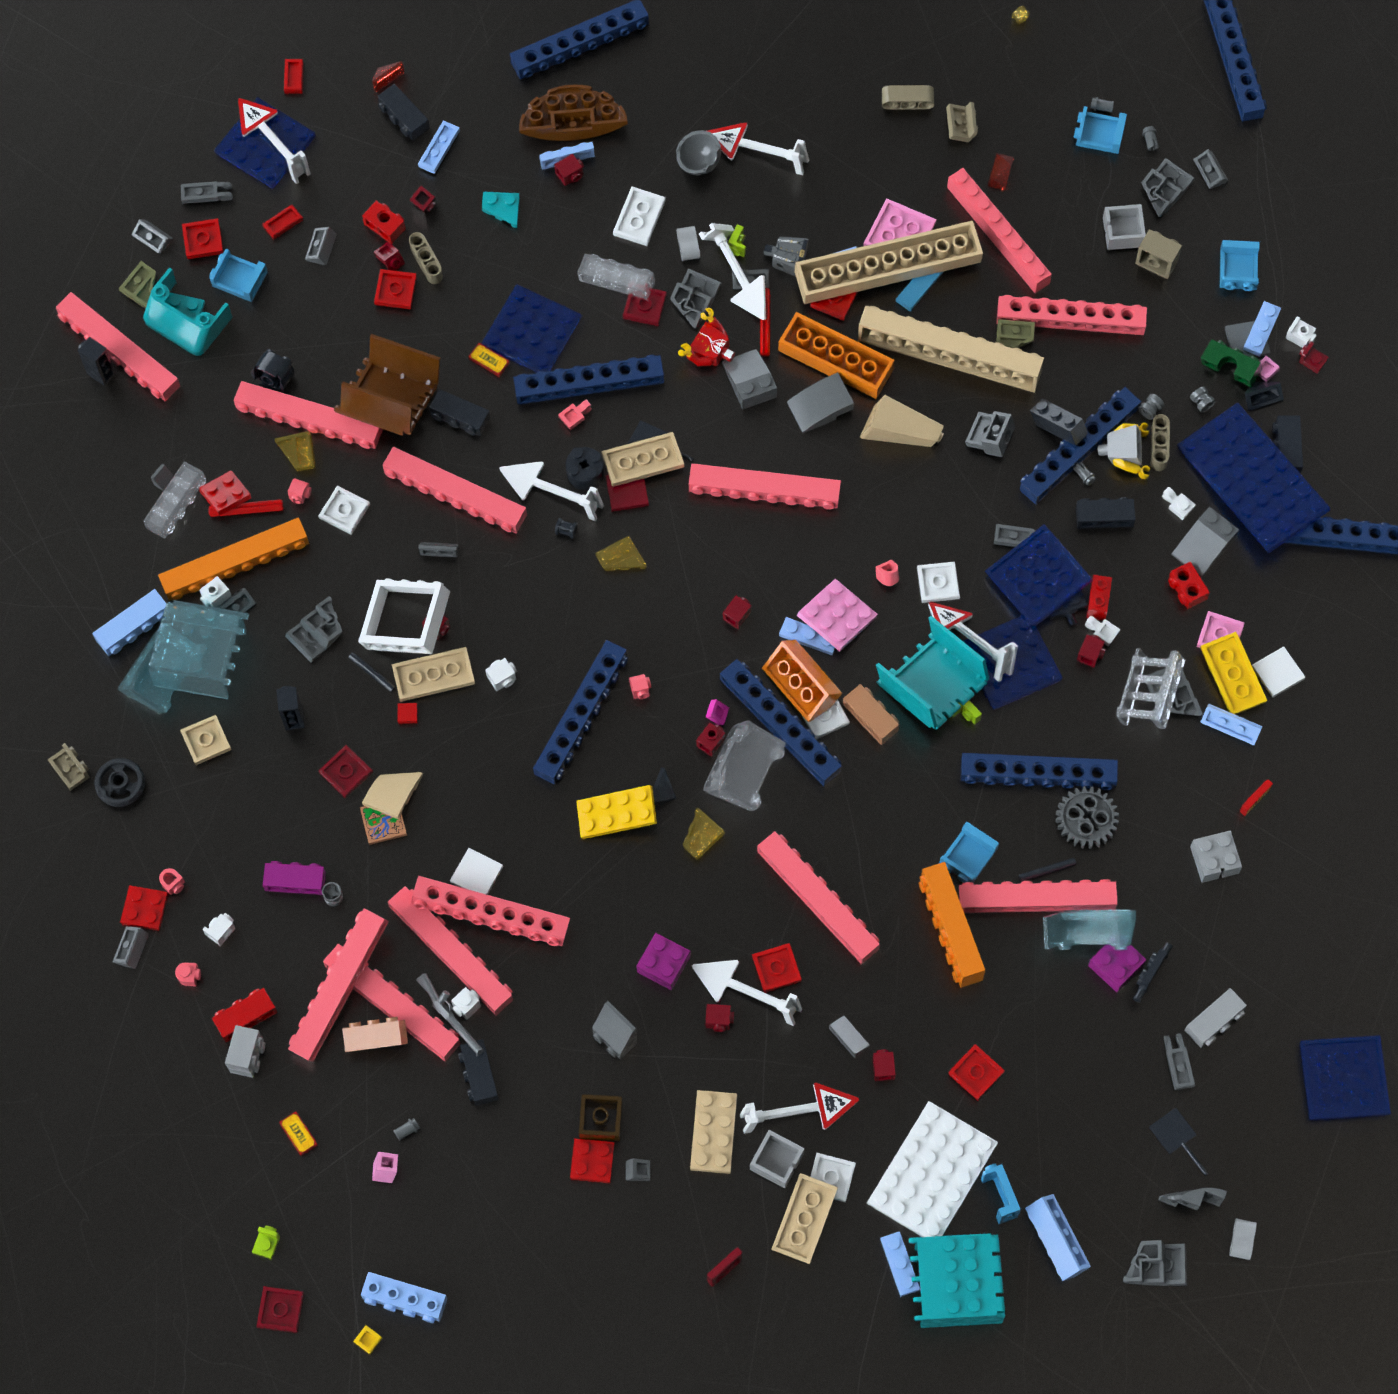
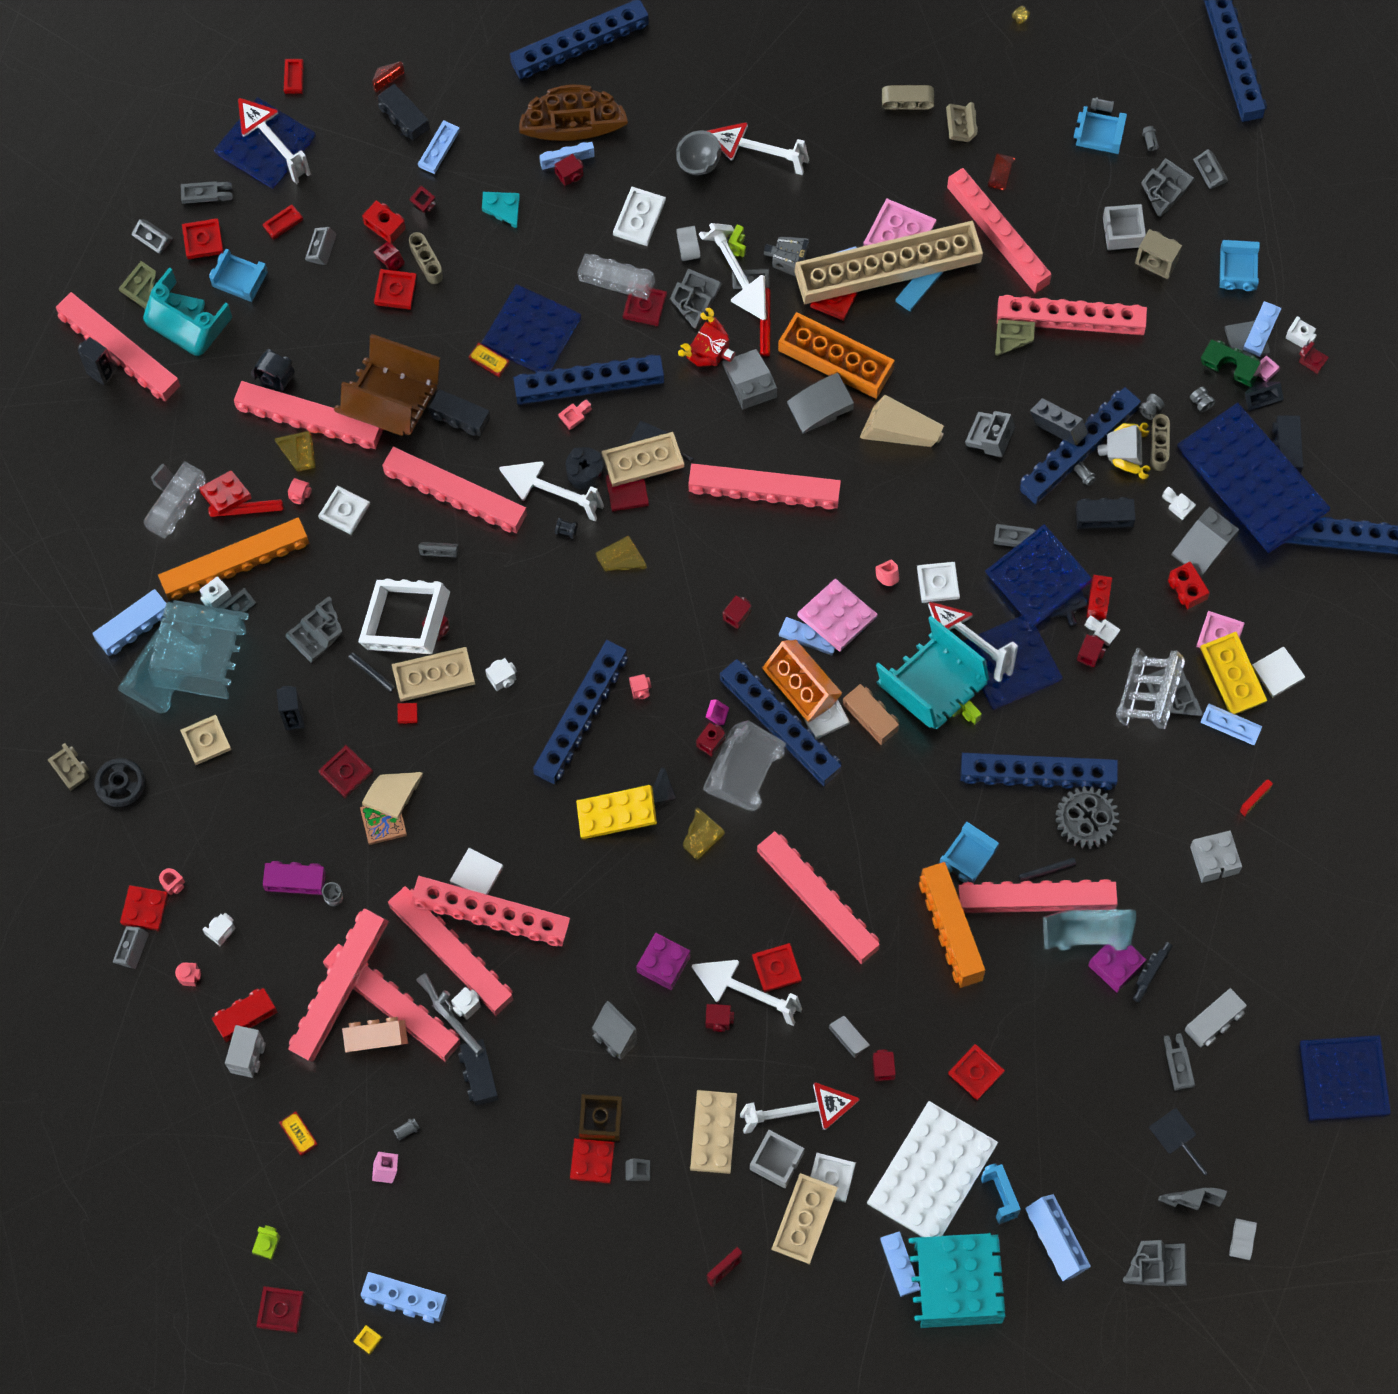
tan brick [858,306,1044,393] -> none

